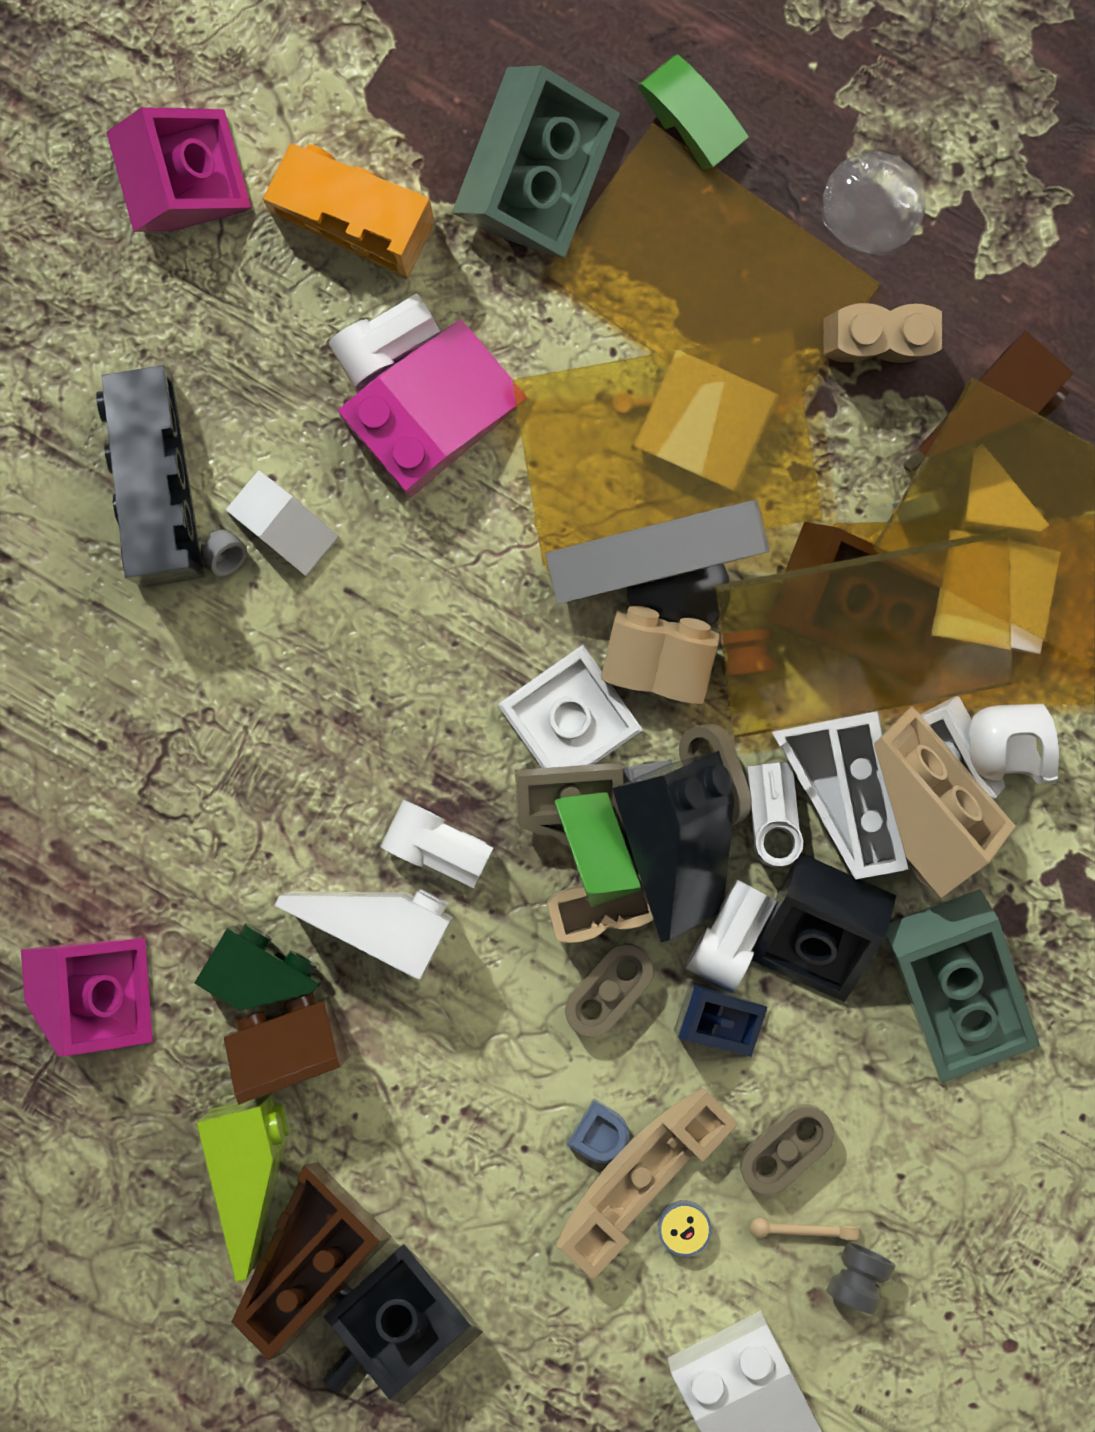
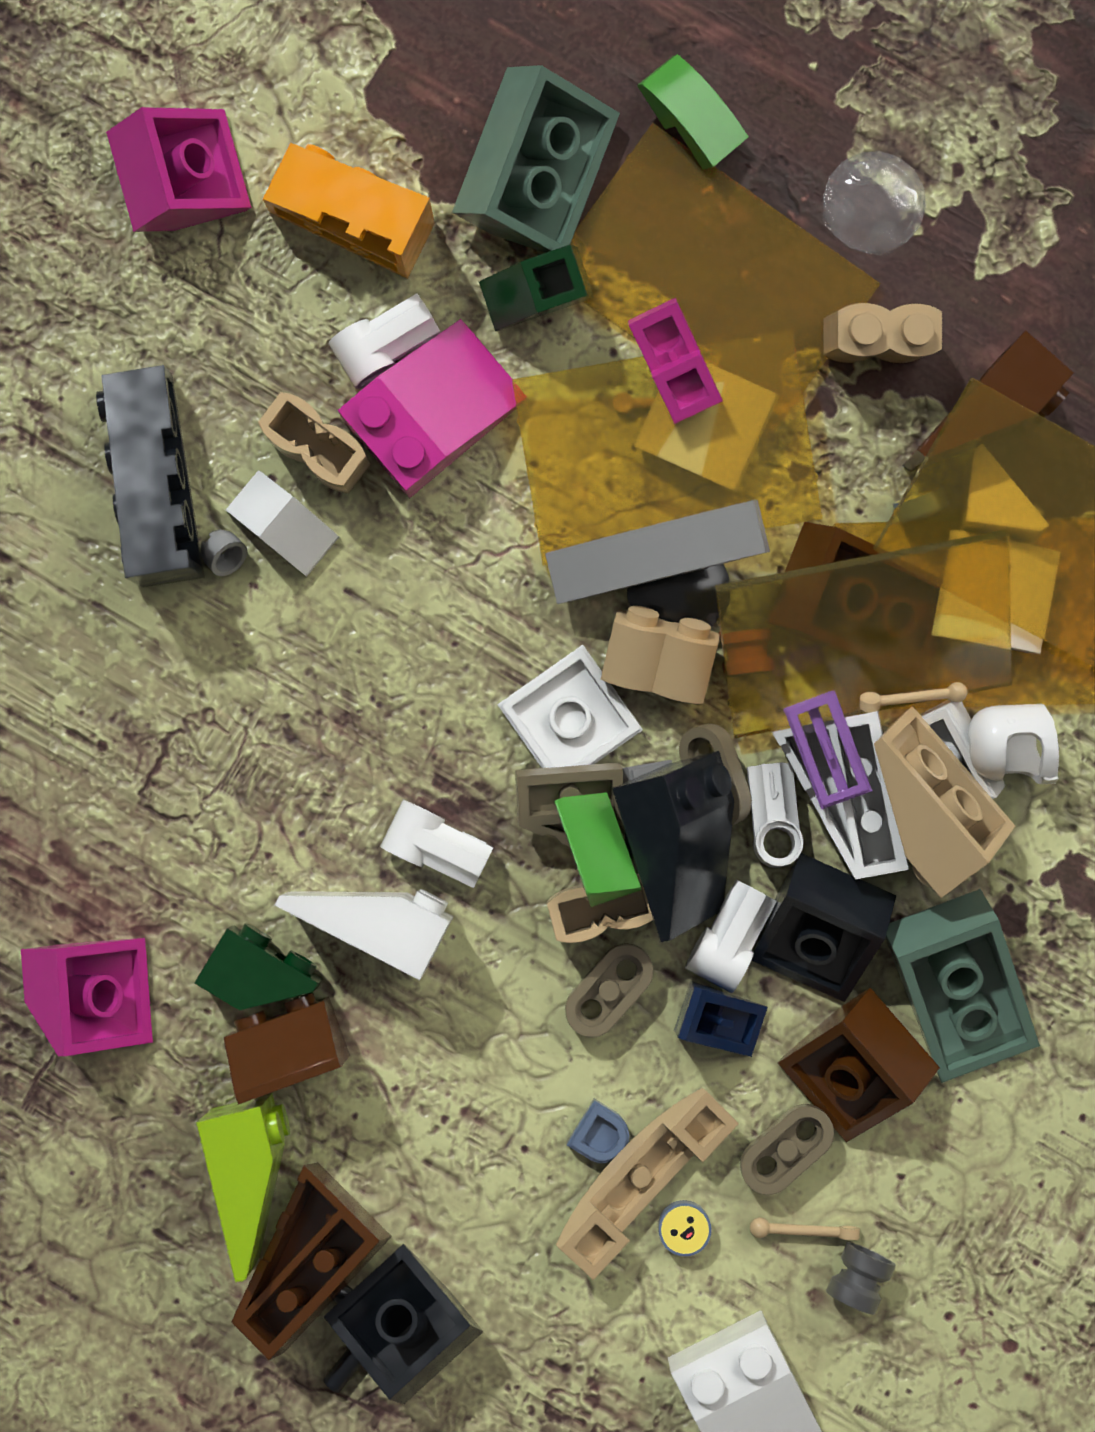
none -> tan brick [258,392,371,494]
none -> dark green slope [479,244,594,332]
none -> dark pink slope [628,297,723,424]
none -> reddish brown slope [778,988,940,1142]
none -> medium lavender tile [784,690,873,810]
none -> tan hinge [859,682,968,713]

